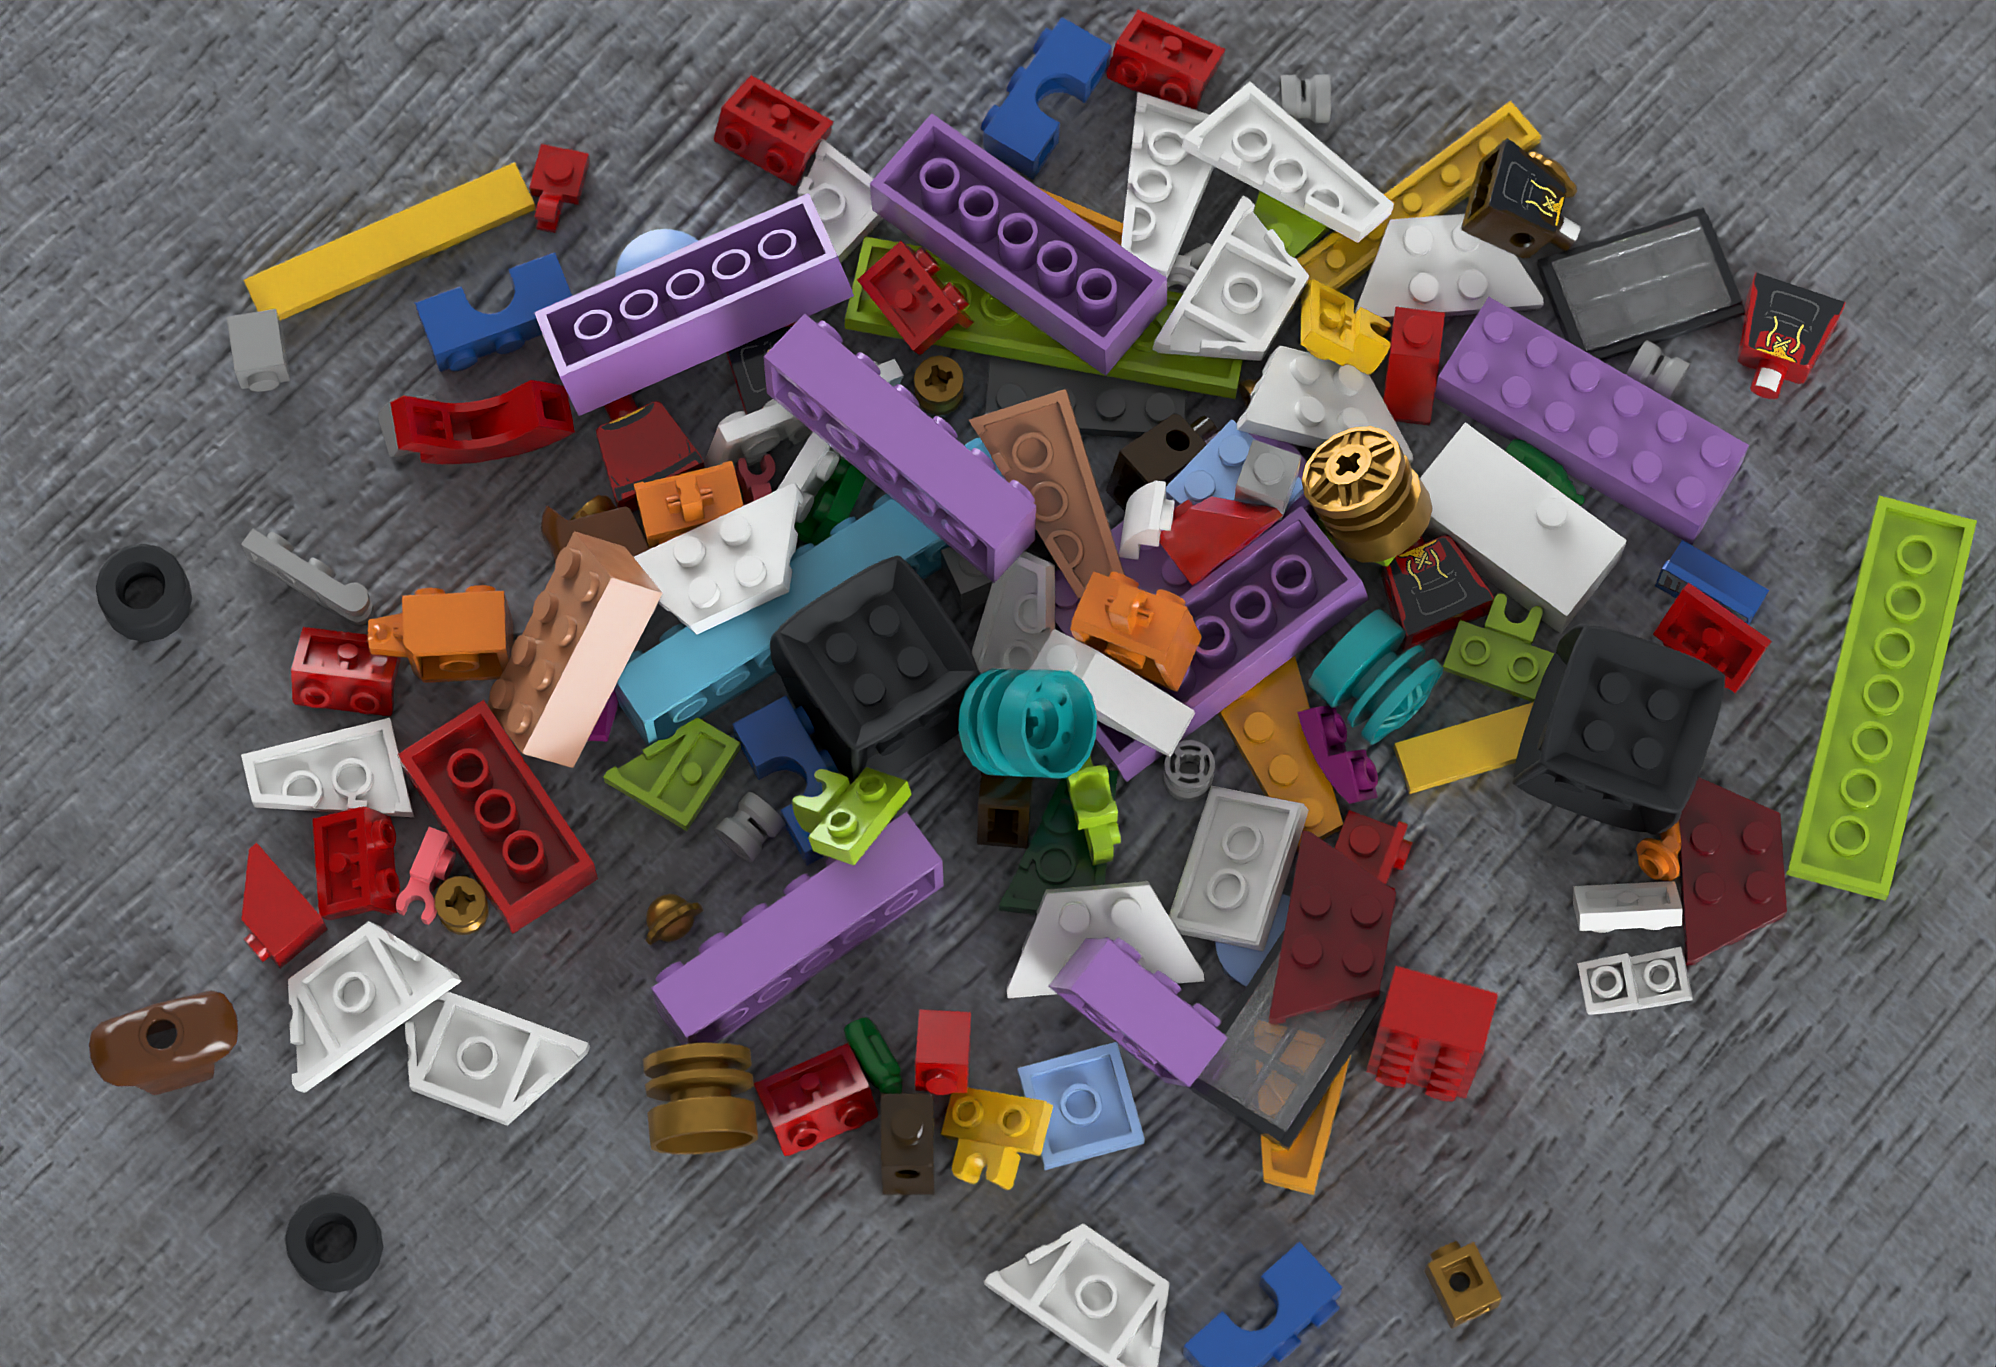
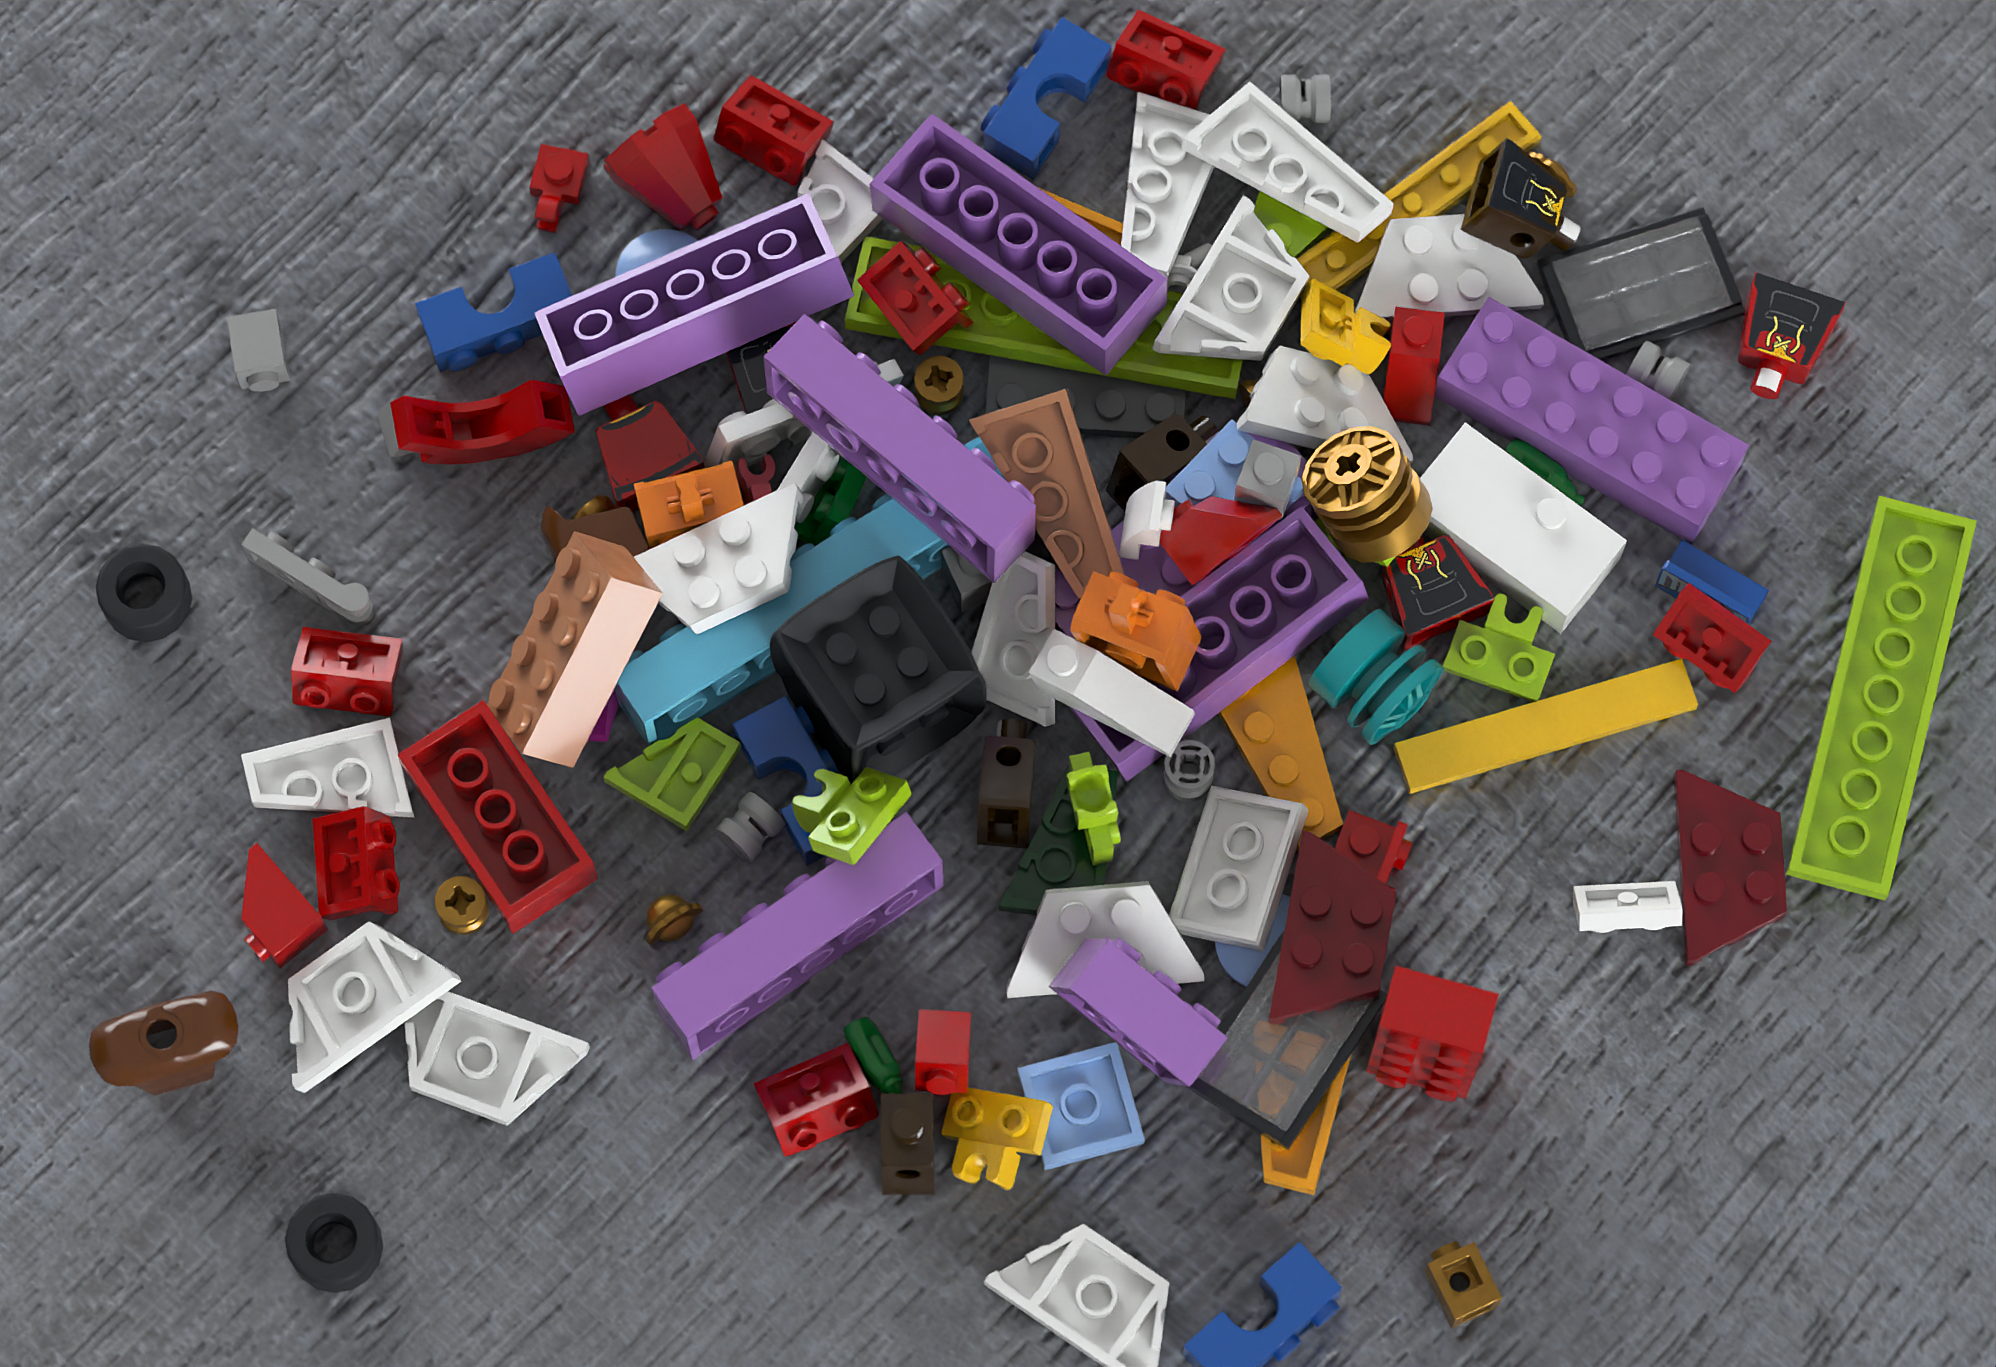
yellow tile [243,162,536,321] -> none
orange hinge [368,585,513,683] -> none
coral plate [396,827,456,925] -> none
pearl gold wheel [643,1042,758,1154] -> none
teal wheel [959,669,1097,778] -> none
magenta slope [1297,705,1378,804] -> none
black piece [1512,624,1725,835] -> none
white slope [1577,947,1693,1015] -> none
orange plate [1636,820,1681,881] -> none
none -> red cone [603,103,723,231]

